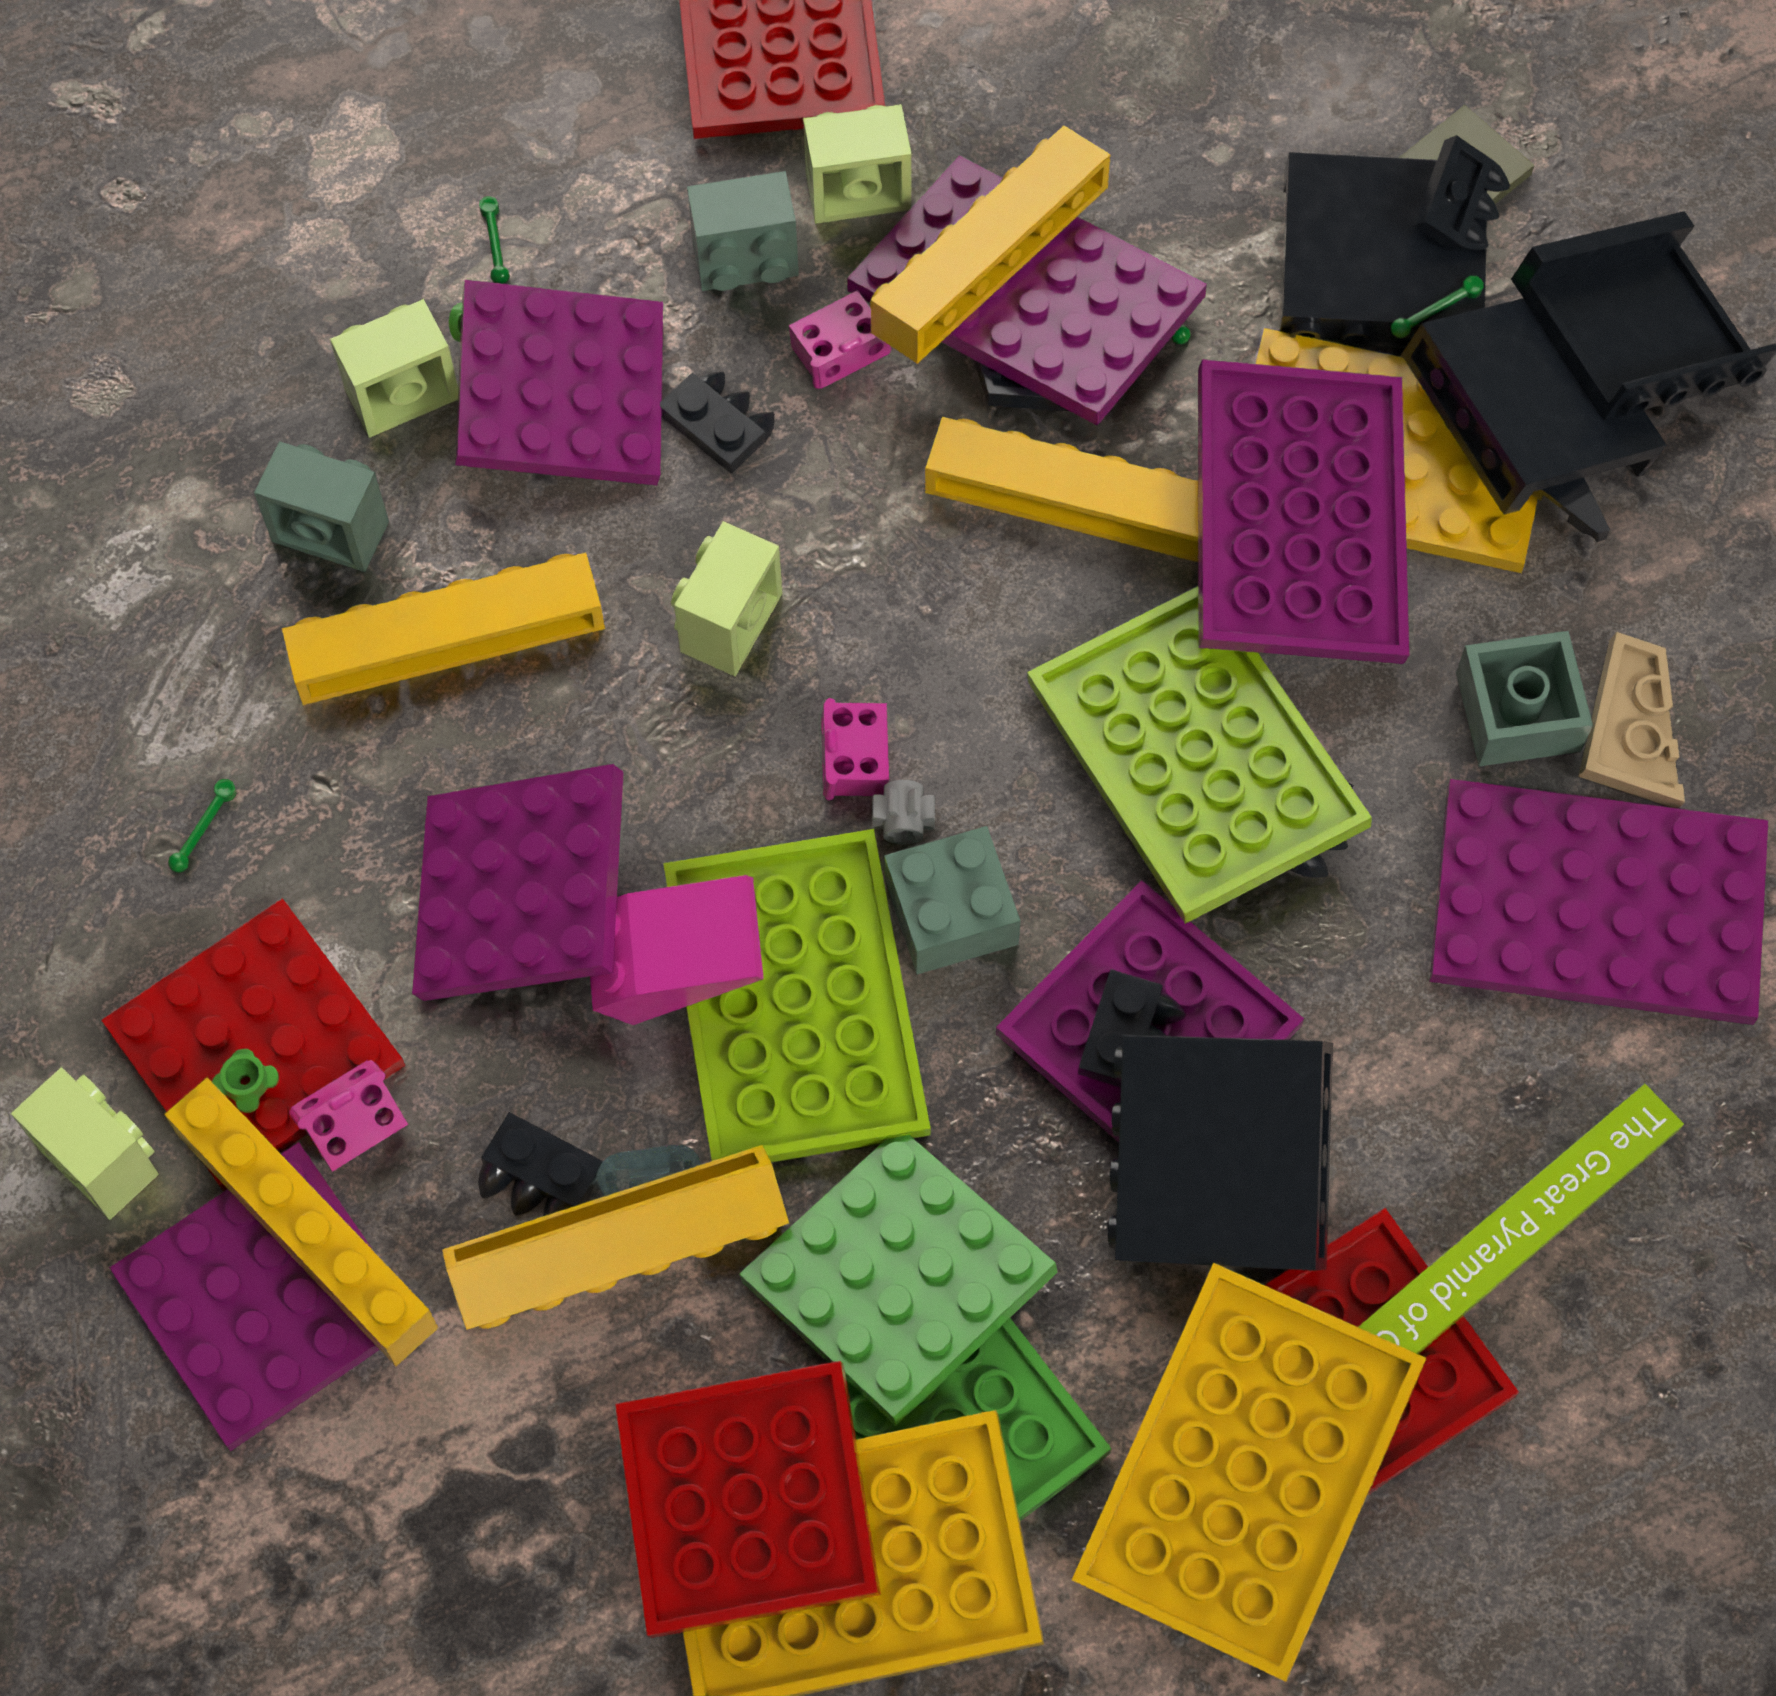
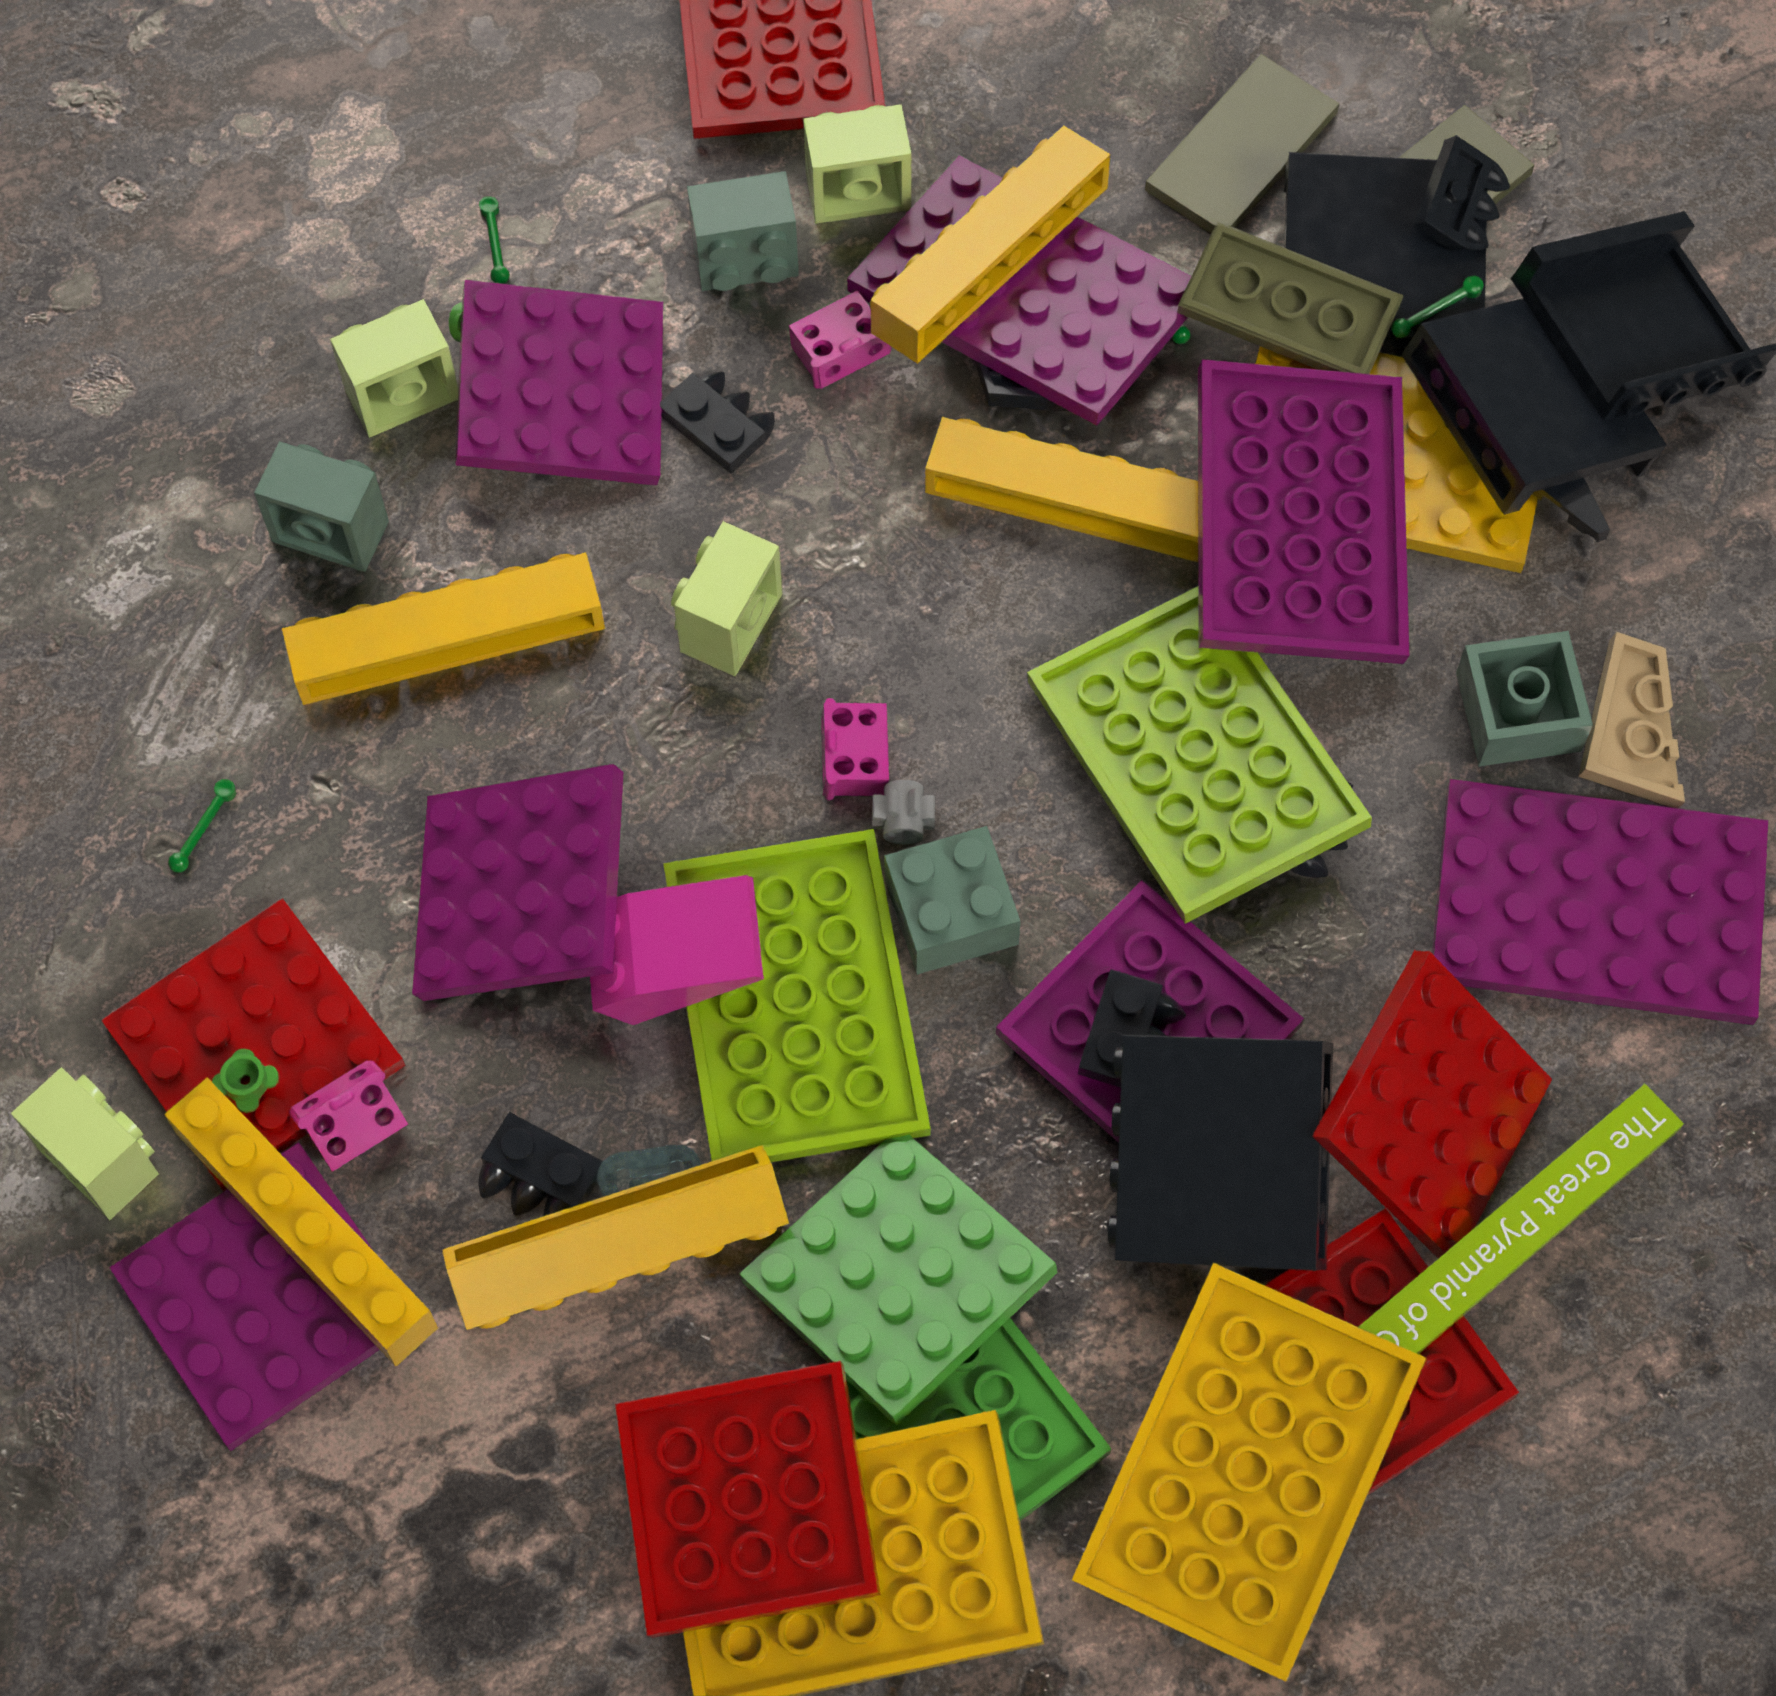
none -> olive tile [1145,54,1339,234]
none -> olive tile [1177,221,1403,374]
none -> red plate [1312,950,1552,1259]

